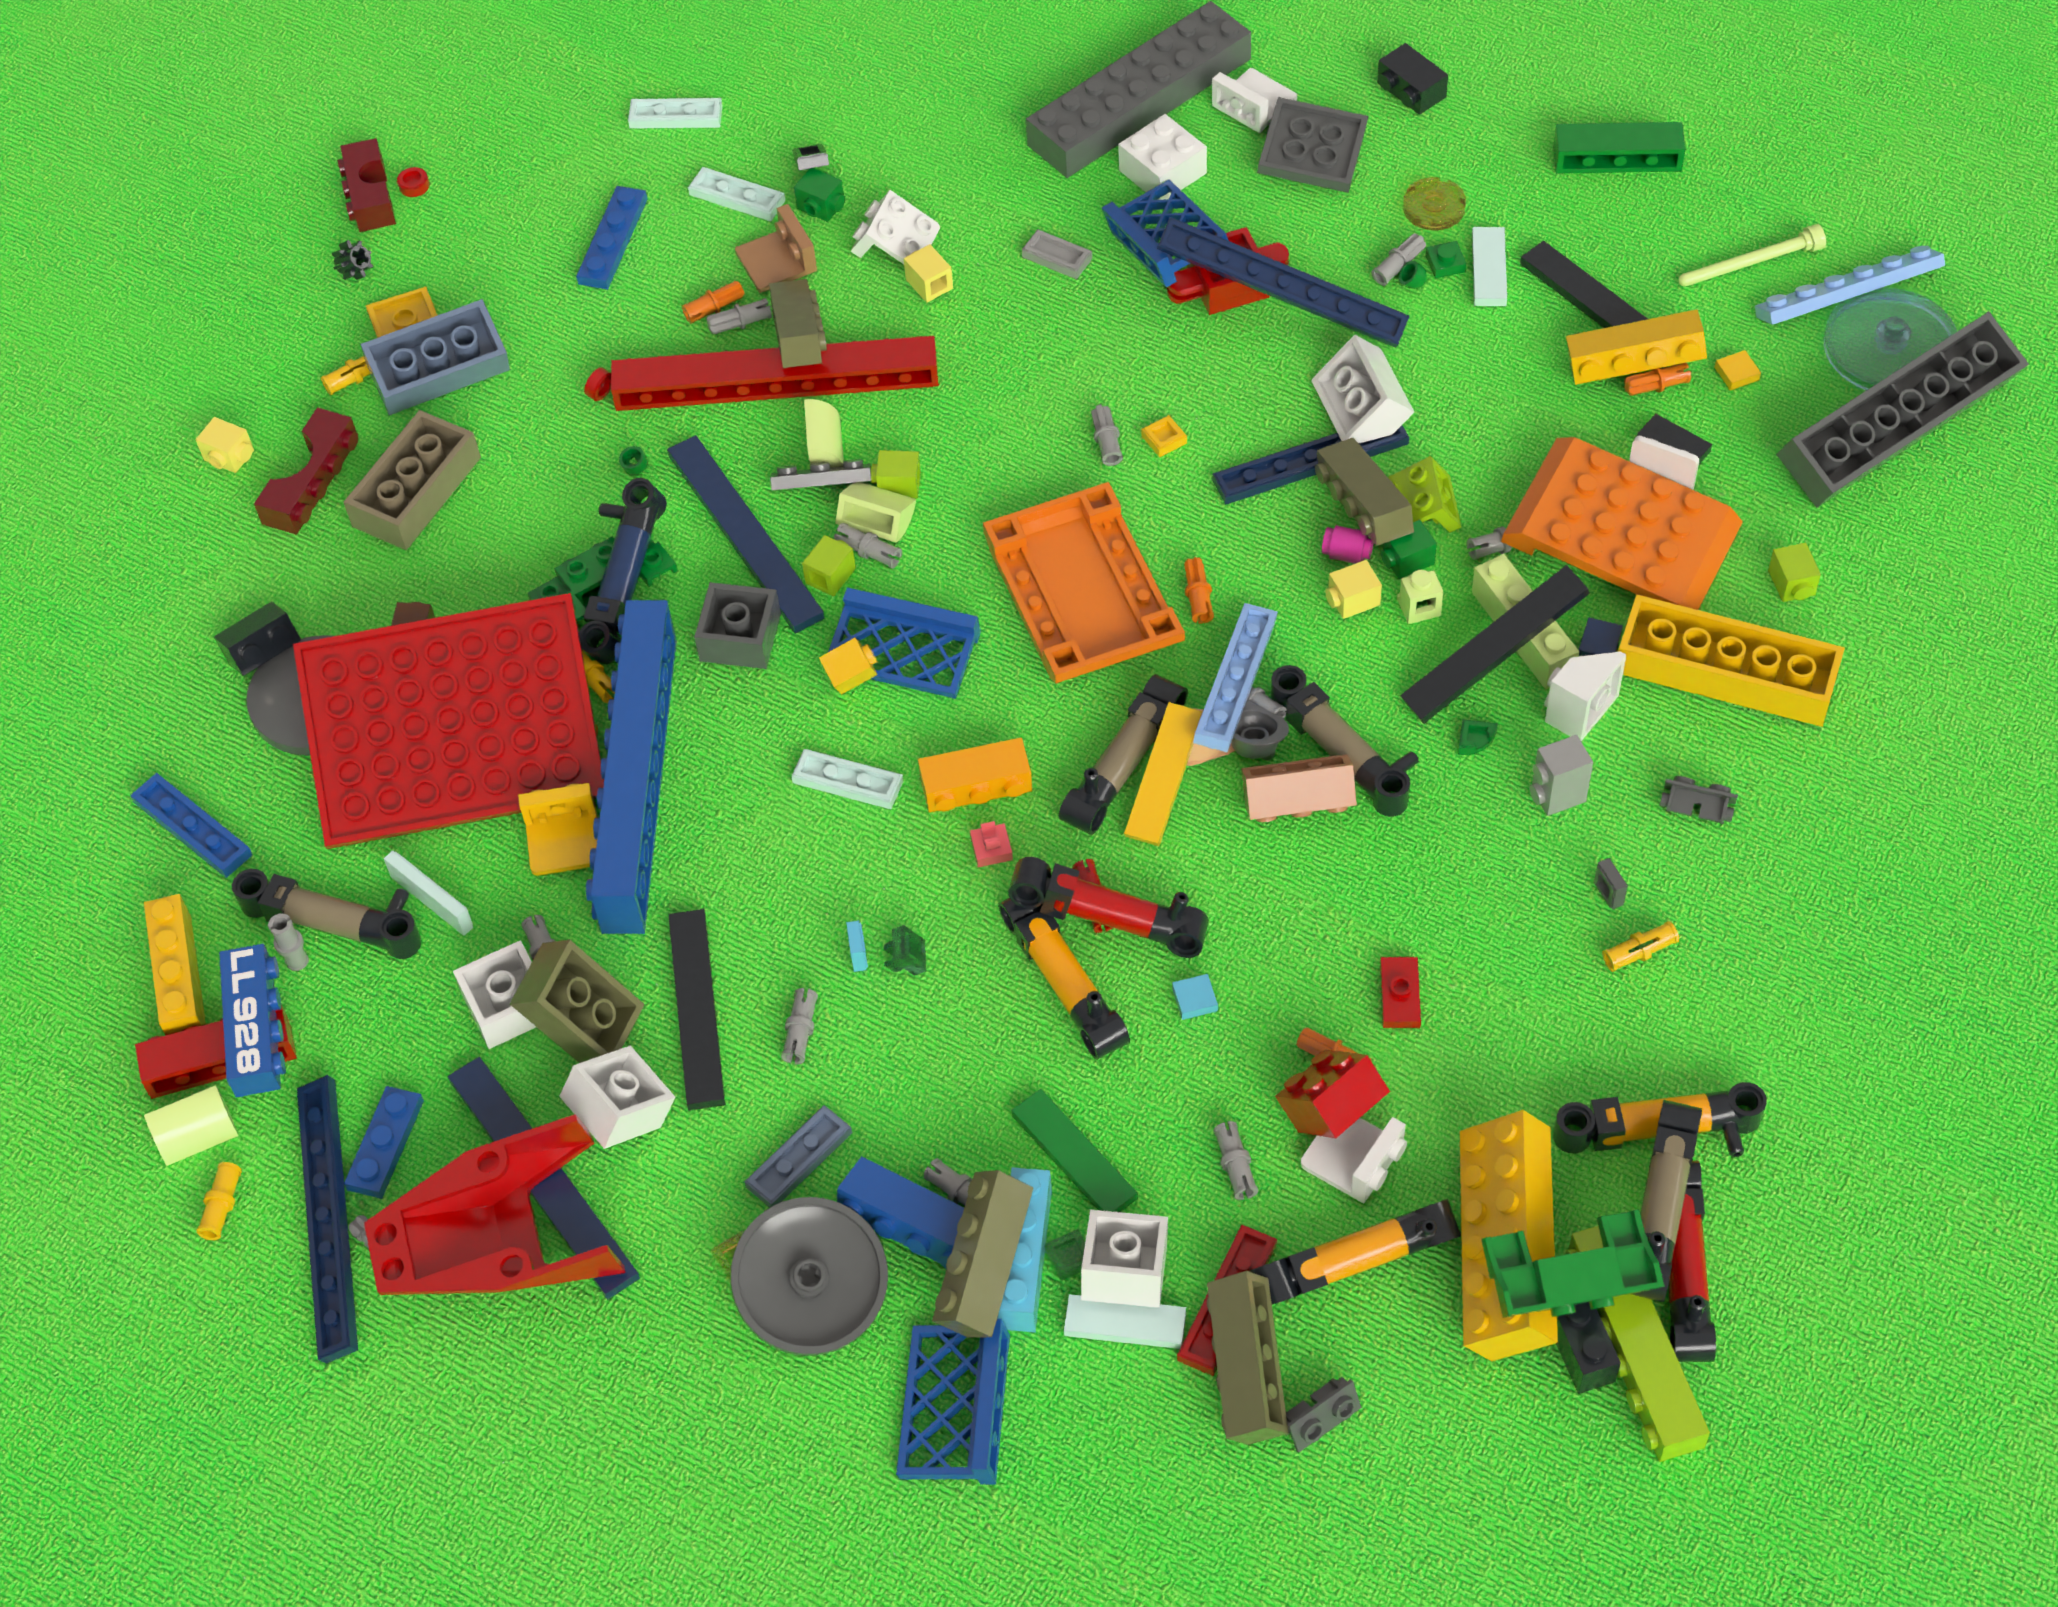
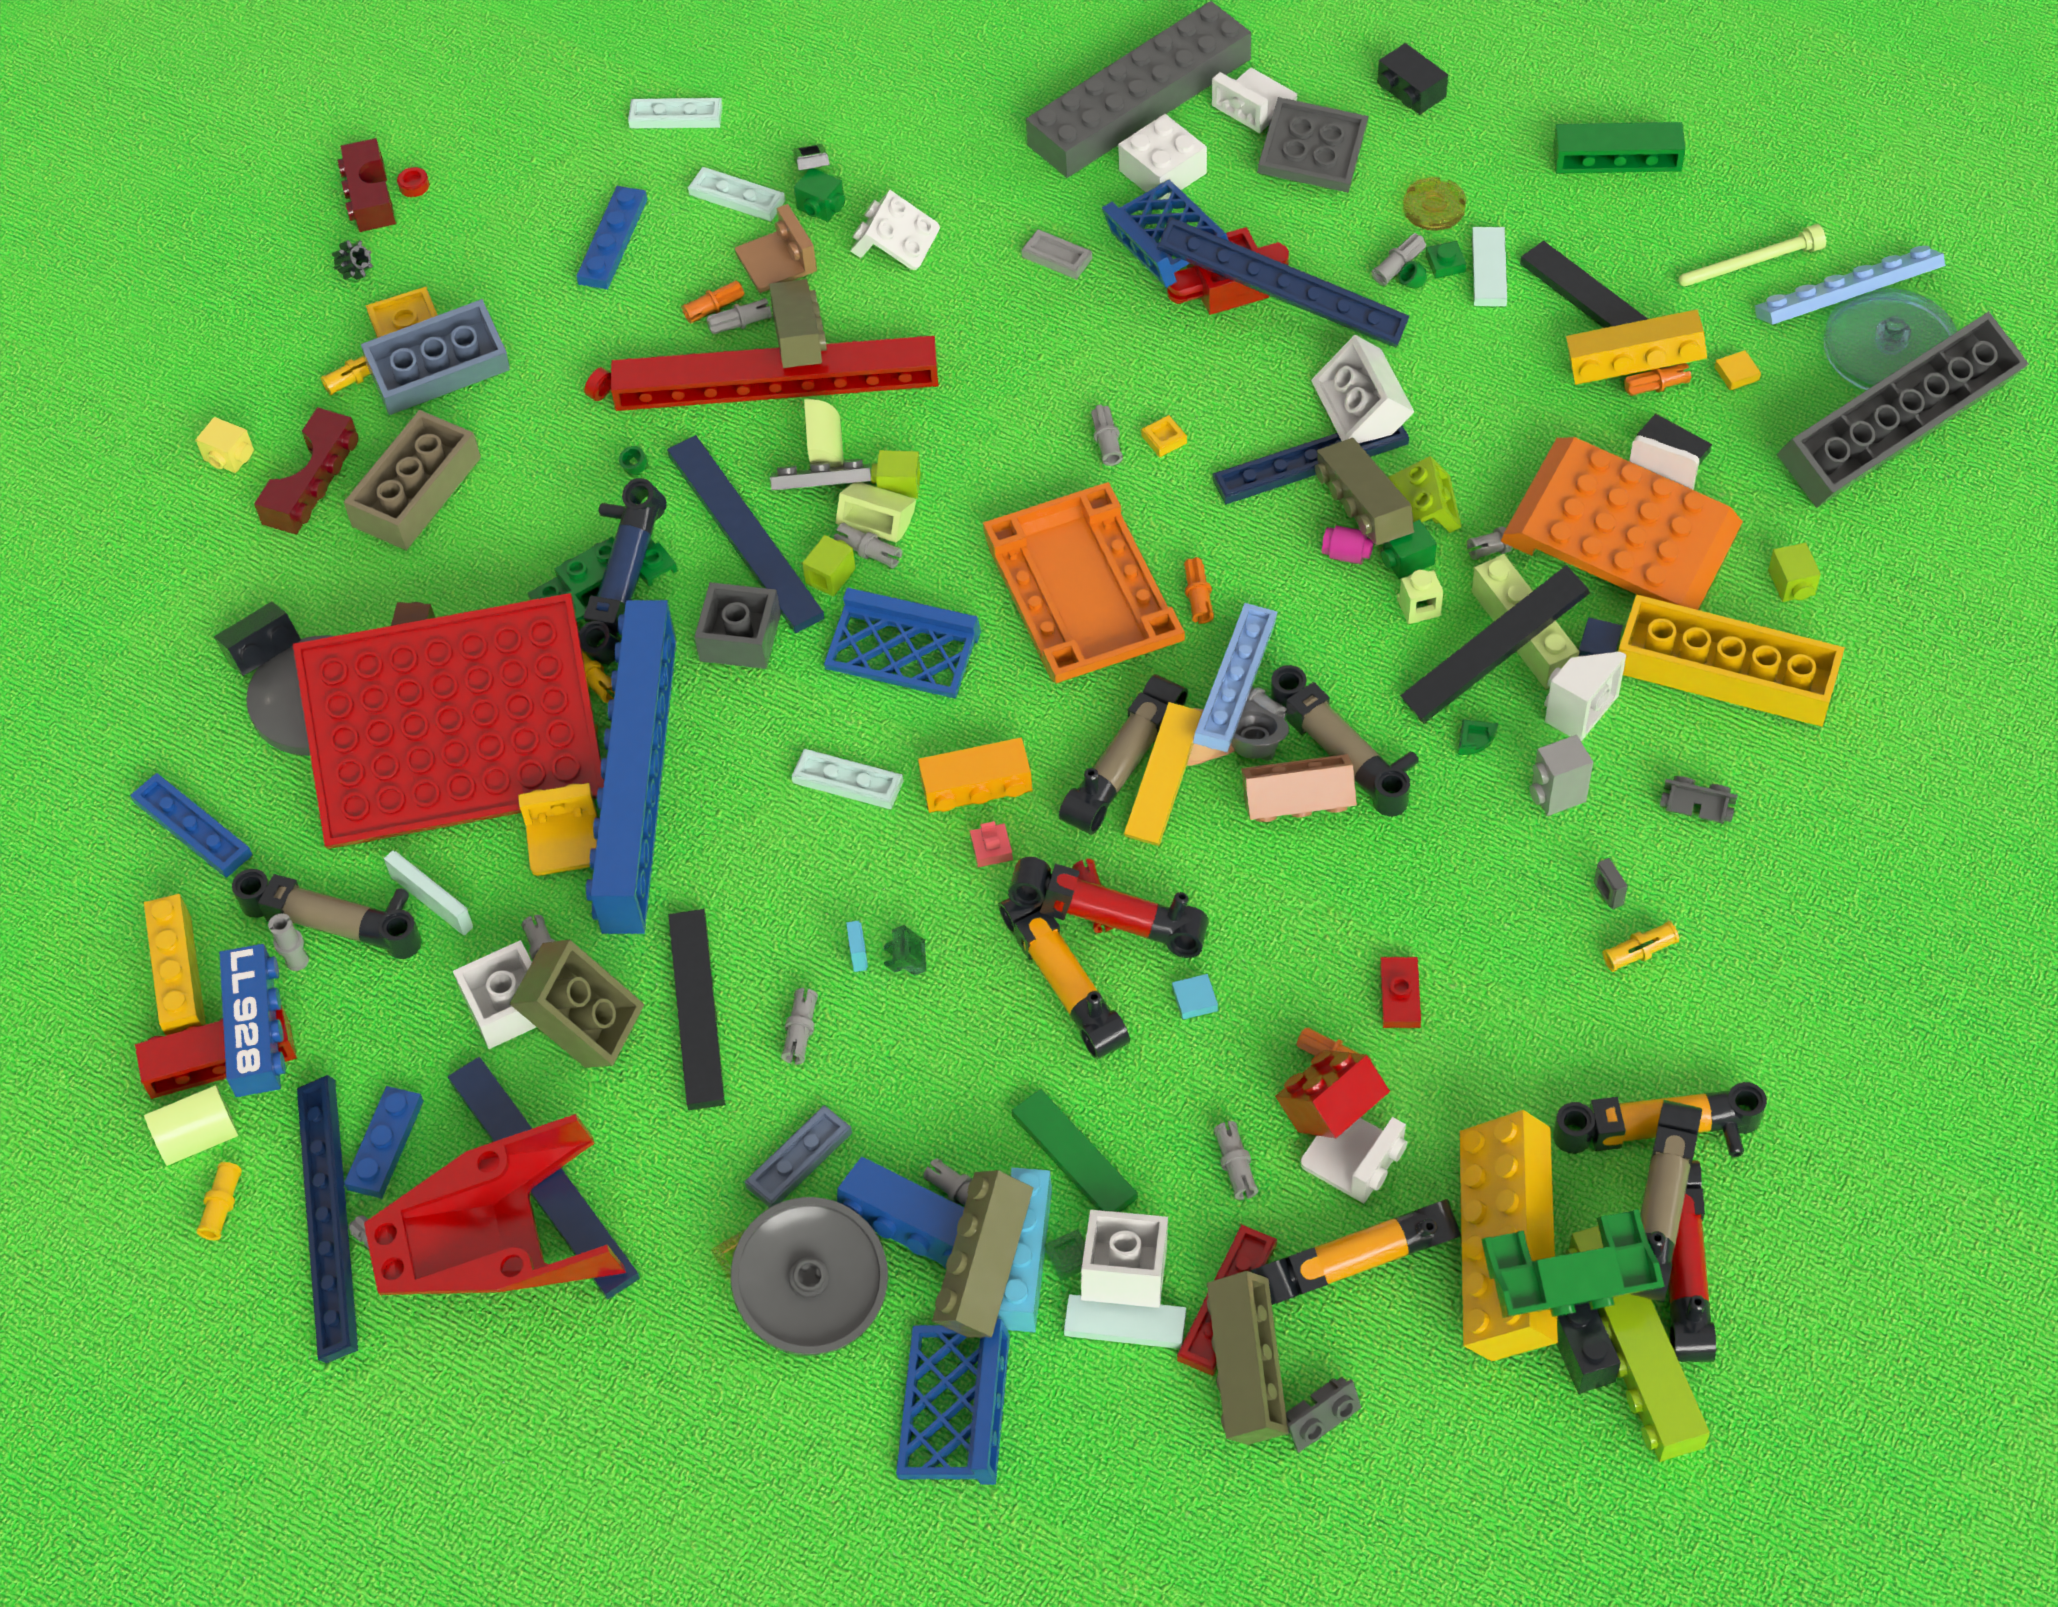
white brick [559,1045,675,1149] -> none
yellow brick [819,638,878,695] -> none
light yellow brick [903,244,953,303] -> none
light yellow brick [1325,560,1382,619] -> none

